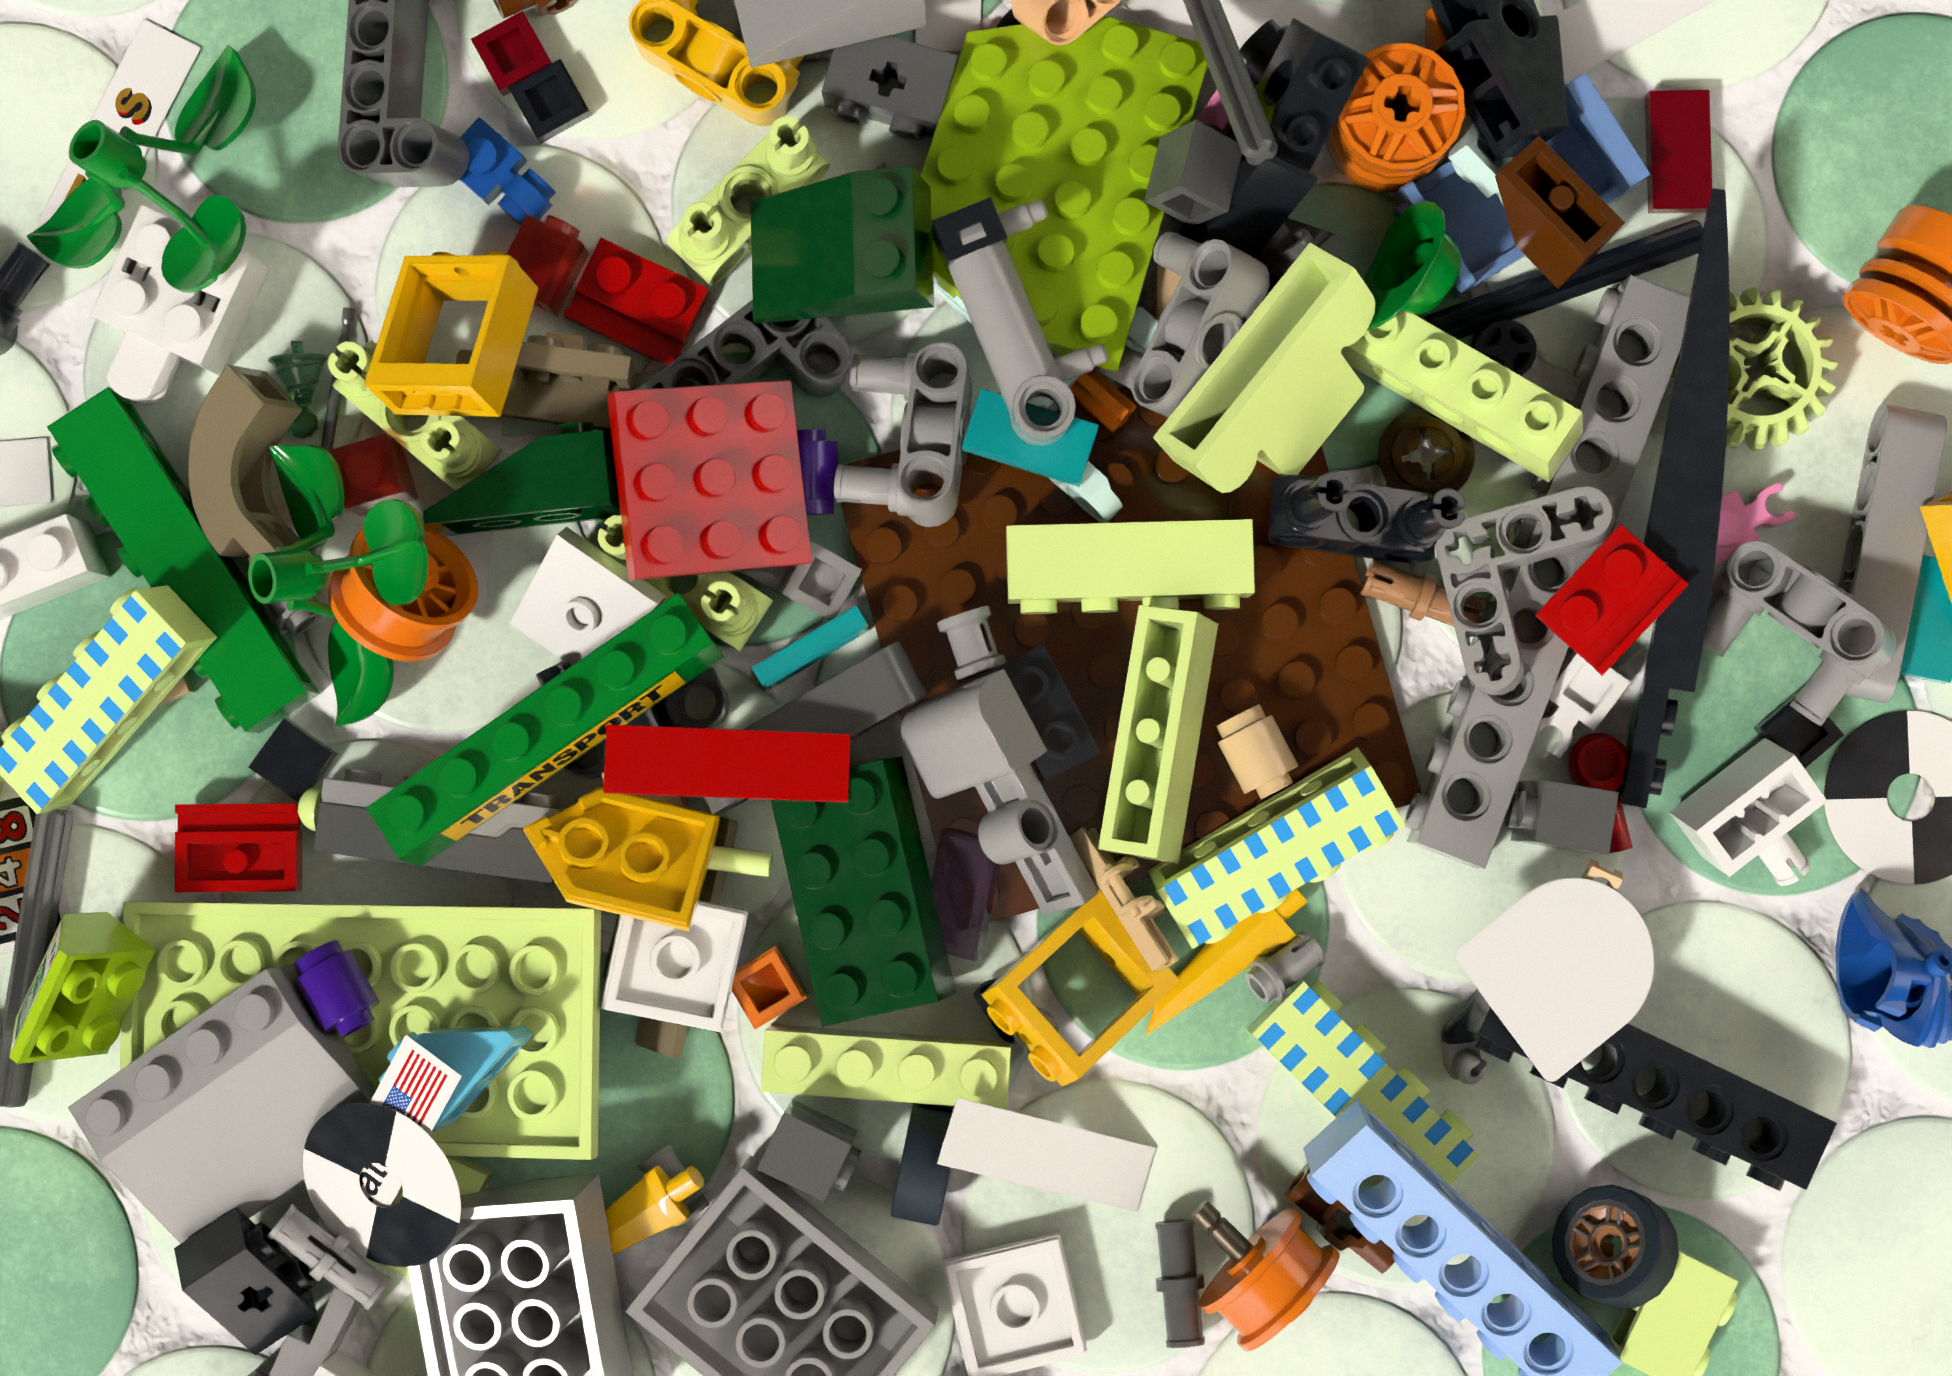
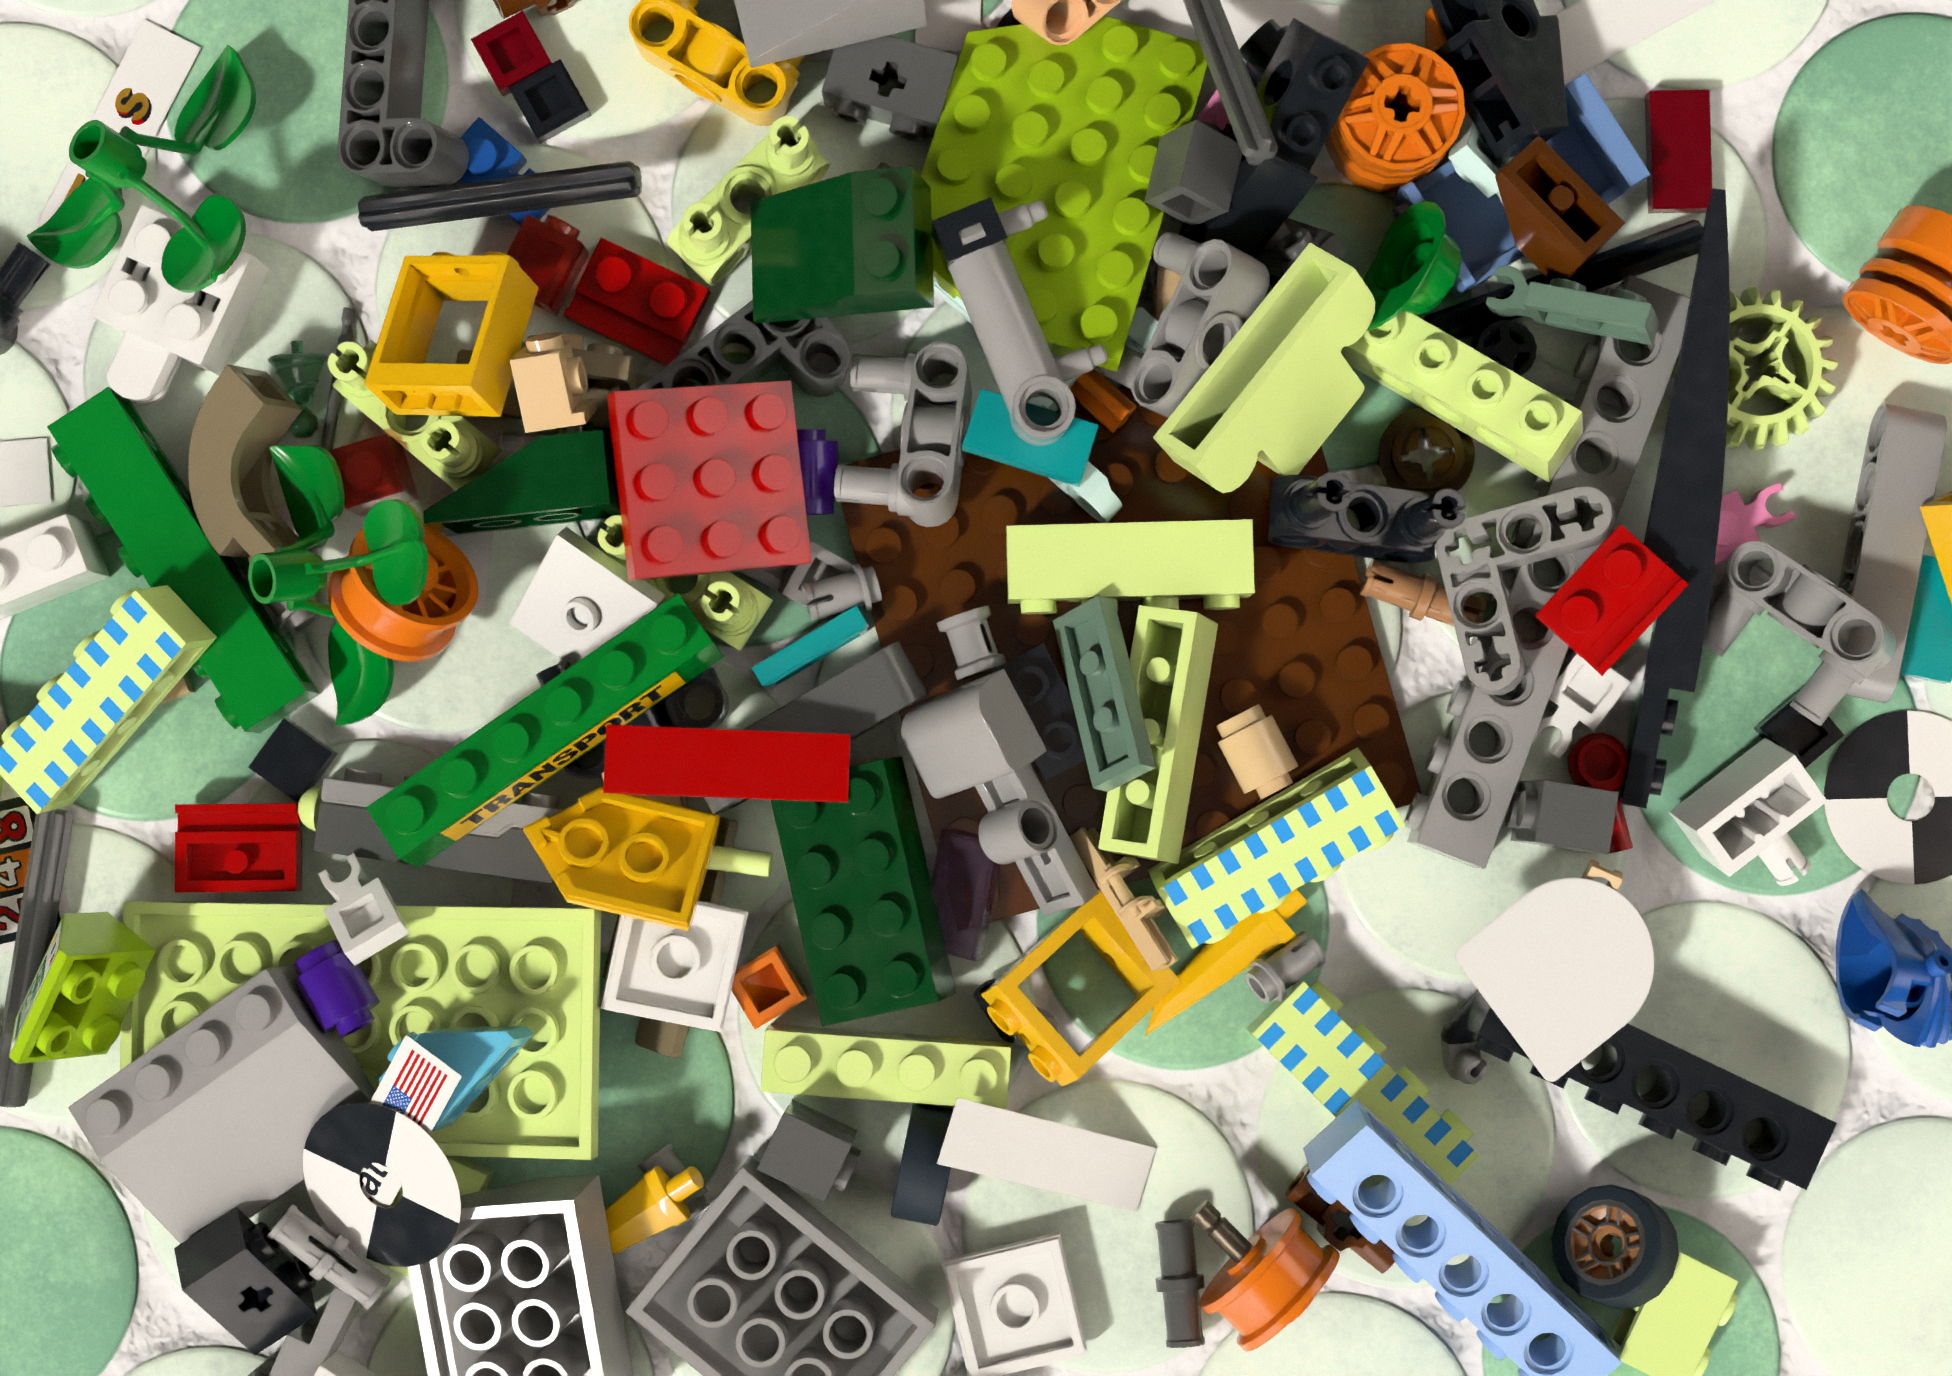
none -> white plate [318,853,409,966]
none -> black axle [358,161,642,231]
none -> tan brick [510,332,597,433]
none -> light grey pin [801,563,882,622]
none -> sand green plate [1053,595,1156,792]
none -> sand green plate [1486,266,1659,345]

